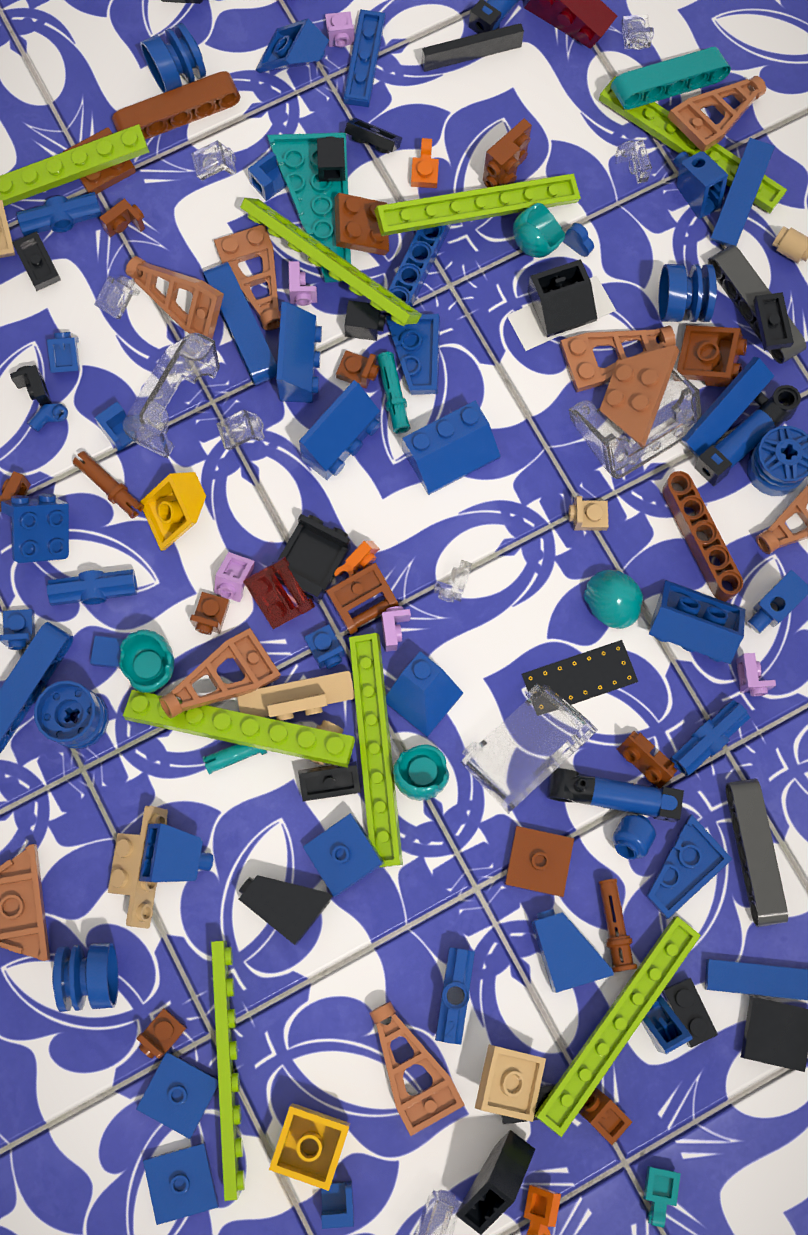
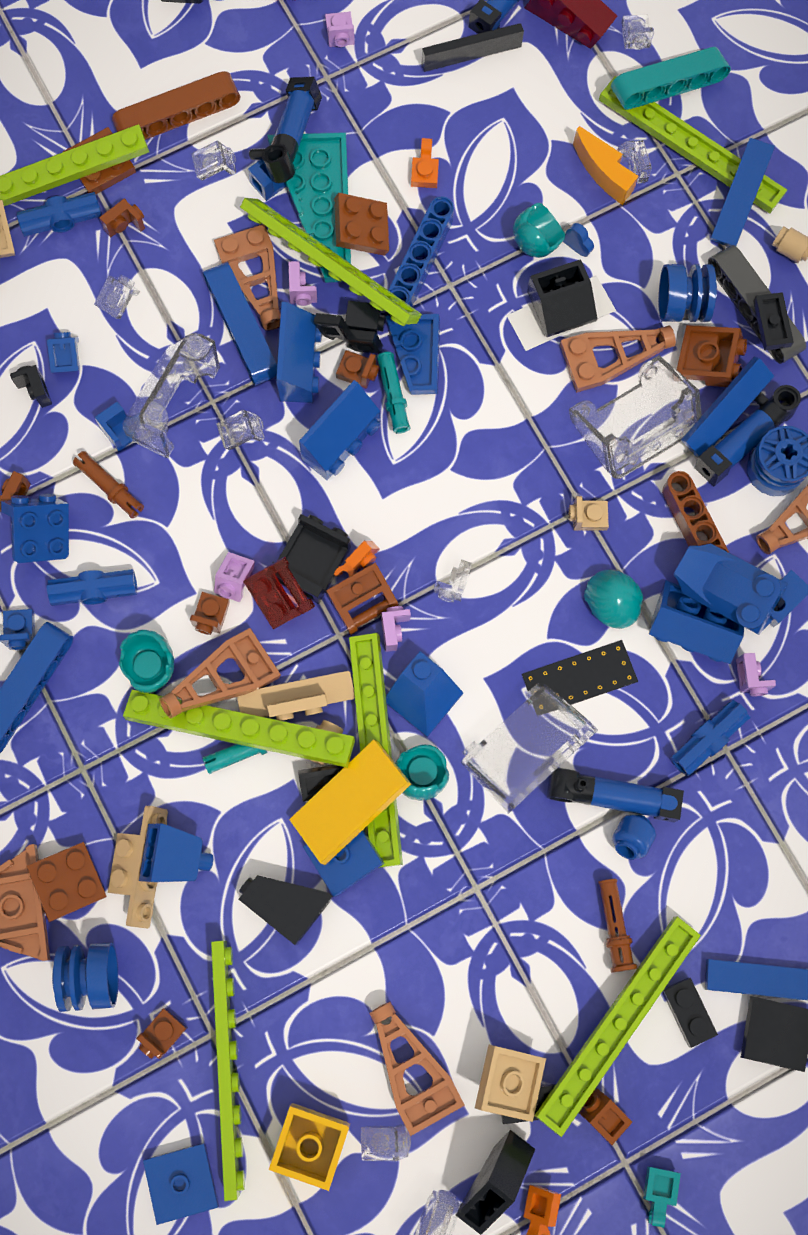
black plate [12,232,61,291] -> none
blue arm [27,404,68,432] -> none
blue wheel [34,681,109,749] -> none
blue tile [90,636,124,669] -> none
nougat plate [126,256,224,344] -> none
blue plate [136,1052,219,1139] -> none
blue wheel [140,23,206,93] -> none
yellow slope [140,472,206,551] -> none
blue slope [255,18,329,73] -> none
blue bracket [304,624,345,669] -> none
black brick [317,136,346,182] -> none
blue panel [321,1181,354,1229] -> none
blue tile [343,9,385,107] -> none
black plate [344,118,403,153] -> none
lime plate [374,173,581,236] -> none
blue slope [402,400,501,495] -> none
blue piece [435,947,475,1045] -> none
dark orange plate [483,118,532,188] -> none
dark orange plate [504,826,574,897] -> none
blue slope [531,909,614,993] -> none
nougat wing [599,345,679,447] -> none
dark orange hinge [617,731,677,788] -> none
blue slope [642,994,693,1054] -> none
blue wing [646,814,732,919] -> none
nougat plate [668,76,766,152] -> none
blue torso [674,151,728,219] -> none
dark grey beam [726,778,788,927] -> none
none -> dark orange plate [26,842,107,923]
none -> black piece [249,77,322,183]
none -> yellow tile [289,739,411,865]
none -> black tile [314,313,383,354]
none -> clear bracket [361,1124,411,1161]
none -> light orange slope [573,126,639,205]
none -> blue slope [674,543,788,635]

